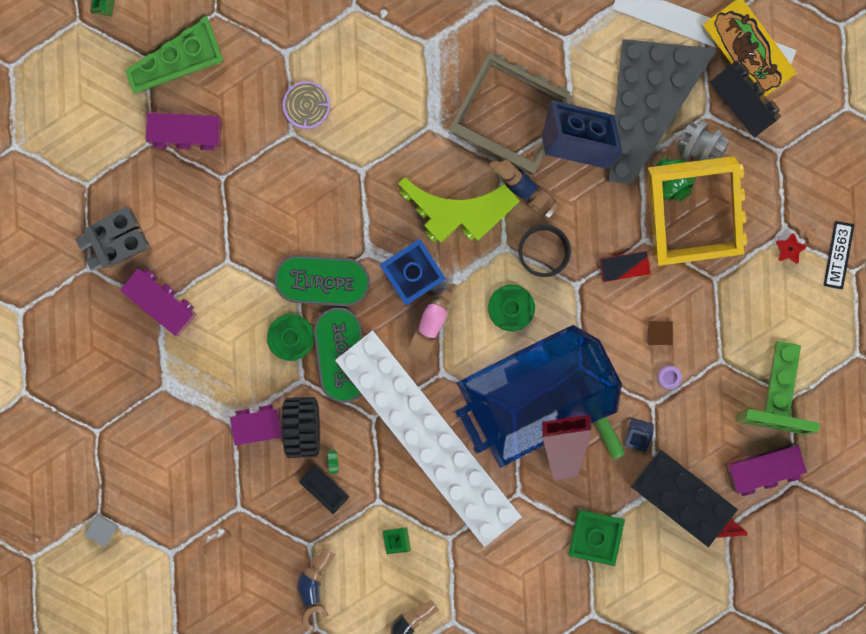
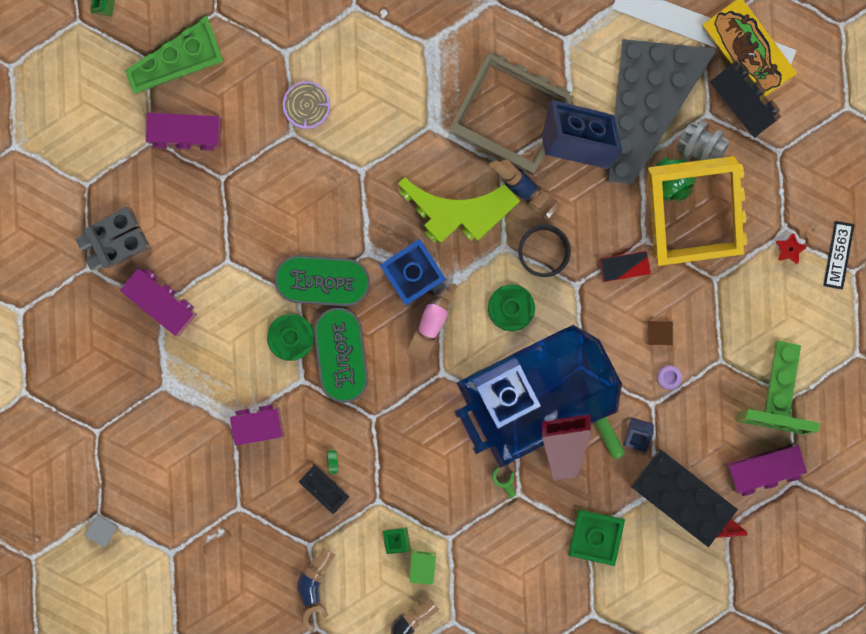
black tyre [282,397,320,458] -> none
white plate [335,330,521,547] -> none
none -> bright green panel [409,551,436,585]
none -> brick [472,358,541,428]
none -> bright green piece [492,467,516,498]

